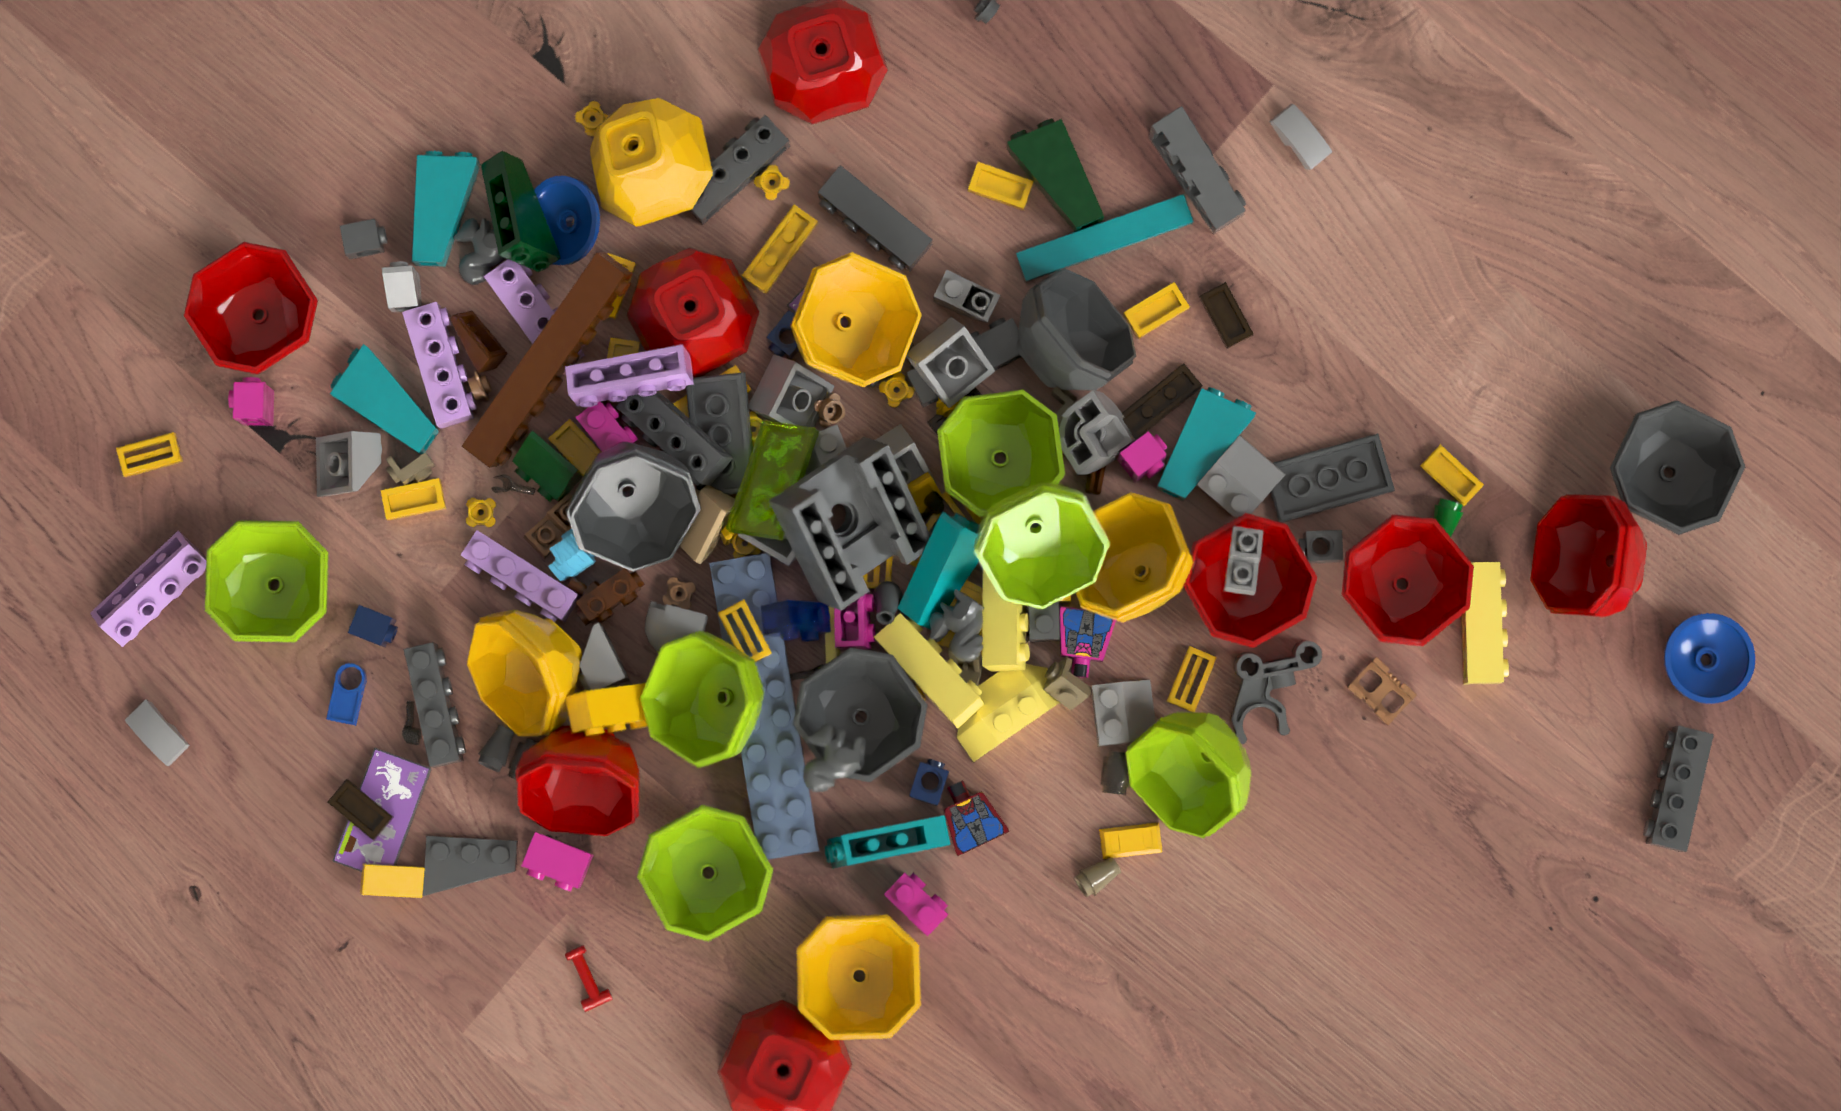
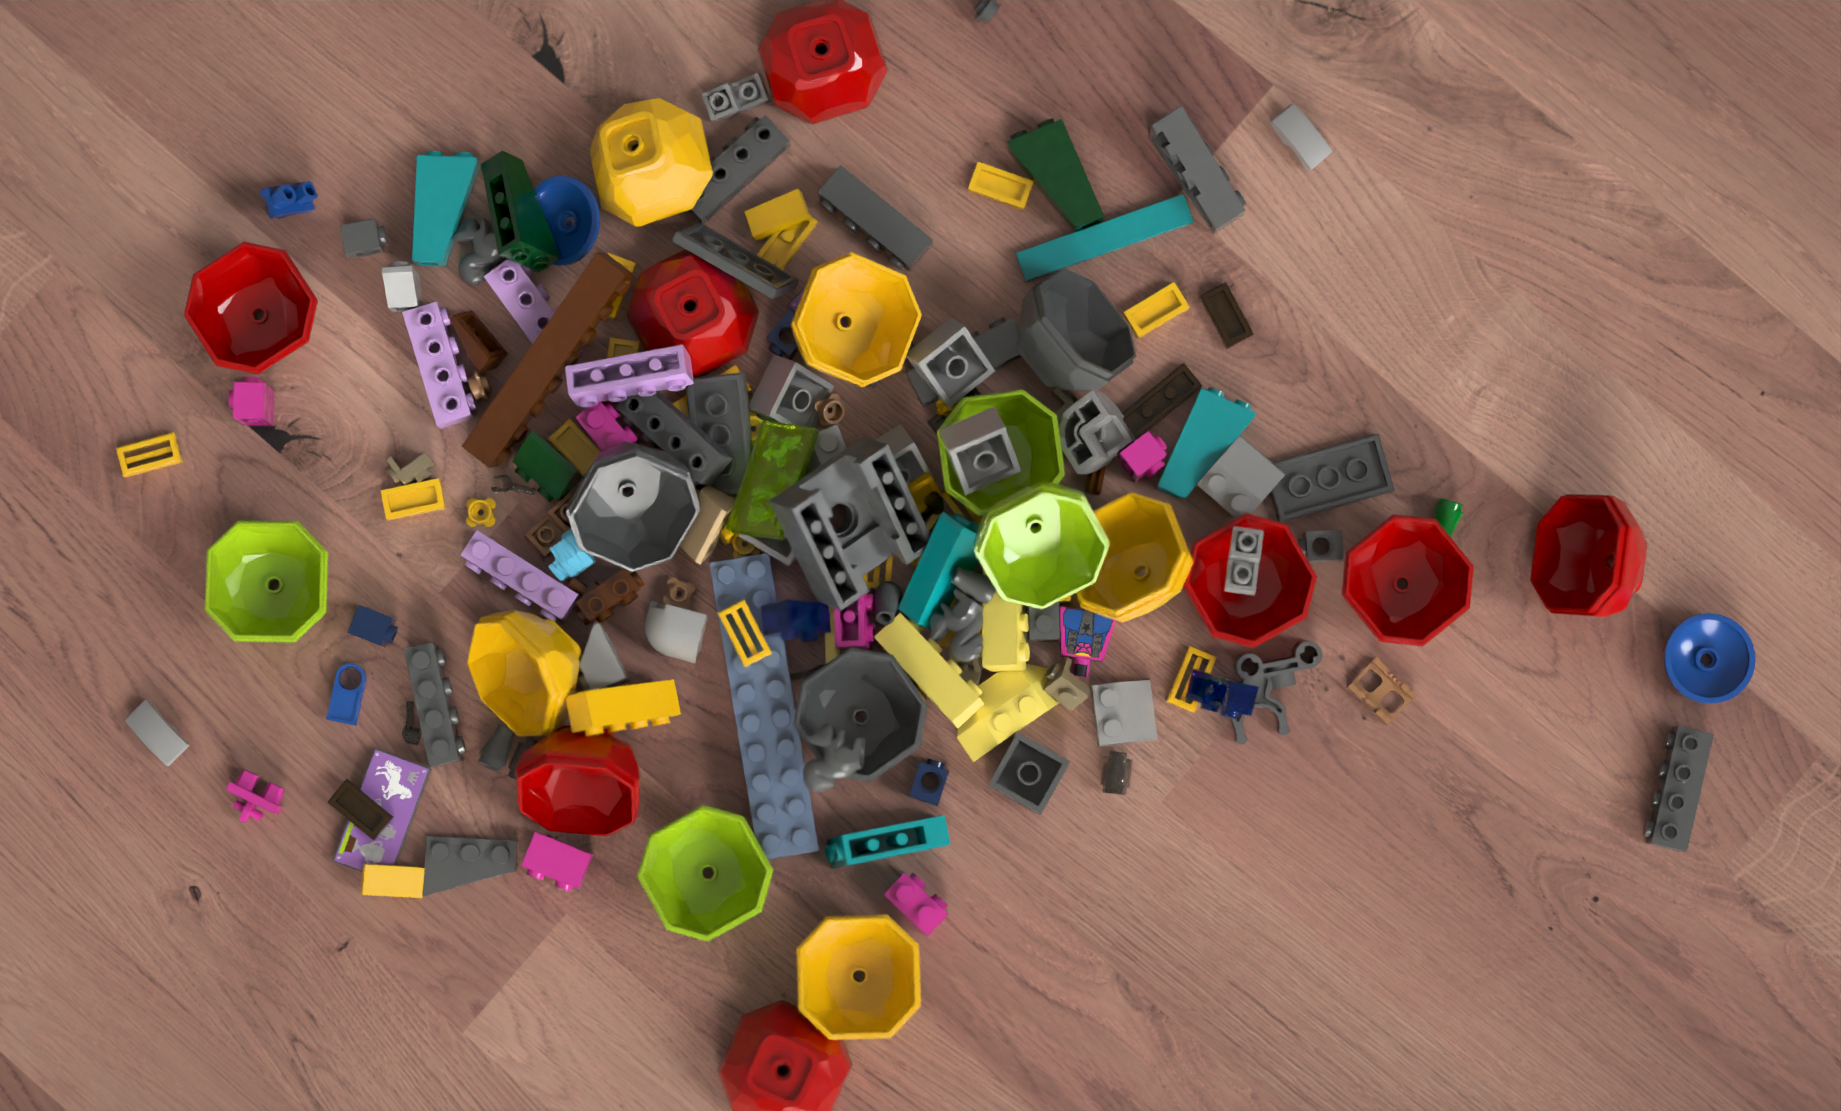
lavender brick [90,530,206,647] -> none
light grey slope [316,431,382,497] -> none
teal slope [330,344,440,455] -> none
red piece [564,945,613,1012] -> none
yellow plate [575,101,609,136] -> none
lime rock [640,631,764,768] -> none
yellow plate [754,165,790,200] -> none
yellow plate [879,372,914,408] -> none
light grey slope [933,270,1000,323] -> none
torso [944,780,1010,857] -> none
dark tan cone [1074,857,1121,897] -> none
yellow tile [1099,822,1163,859] -> none
lime rock [1126,712,1251,838] -> none
yellow tile [1420,444,1484,506] -> none
light yellow brick [1461,562,1509,684] -> none
dark grey rock [1610,400,1745,535] -> none
none -> dark pink hips [226,770,285,823]
none -> blue hips [259,181,318,219]
none -> dark grey tile [672,223,799,299]
none -> light grey slope [702,73,771,122]
none -> yellow tile [745,188,810,241]
none -> light grey slope [938,407,1021,495]
none -> dark grey cone [950,566,996,604]
none -> dark grey brick [988,732,1070,815]
none -> clear blue brick [1185,669,1259,719]

